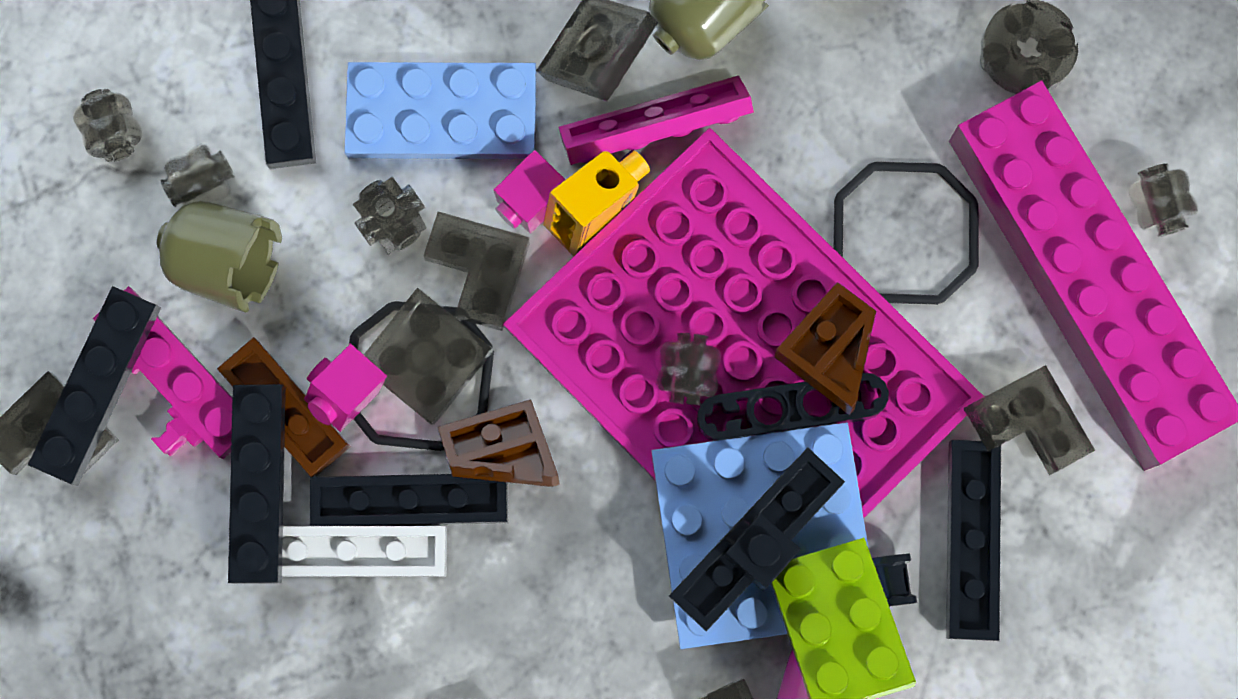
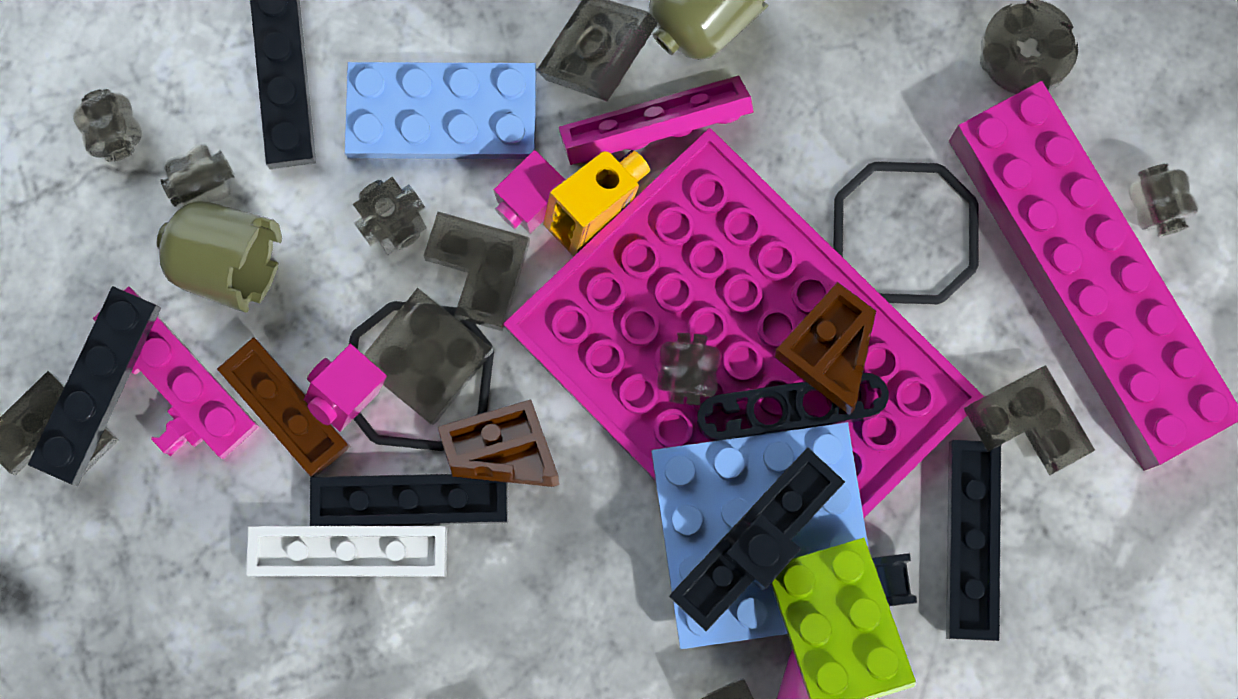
black plate [228,384,286,584] -> none

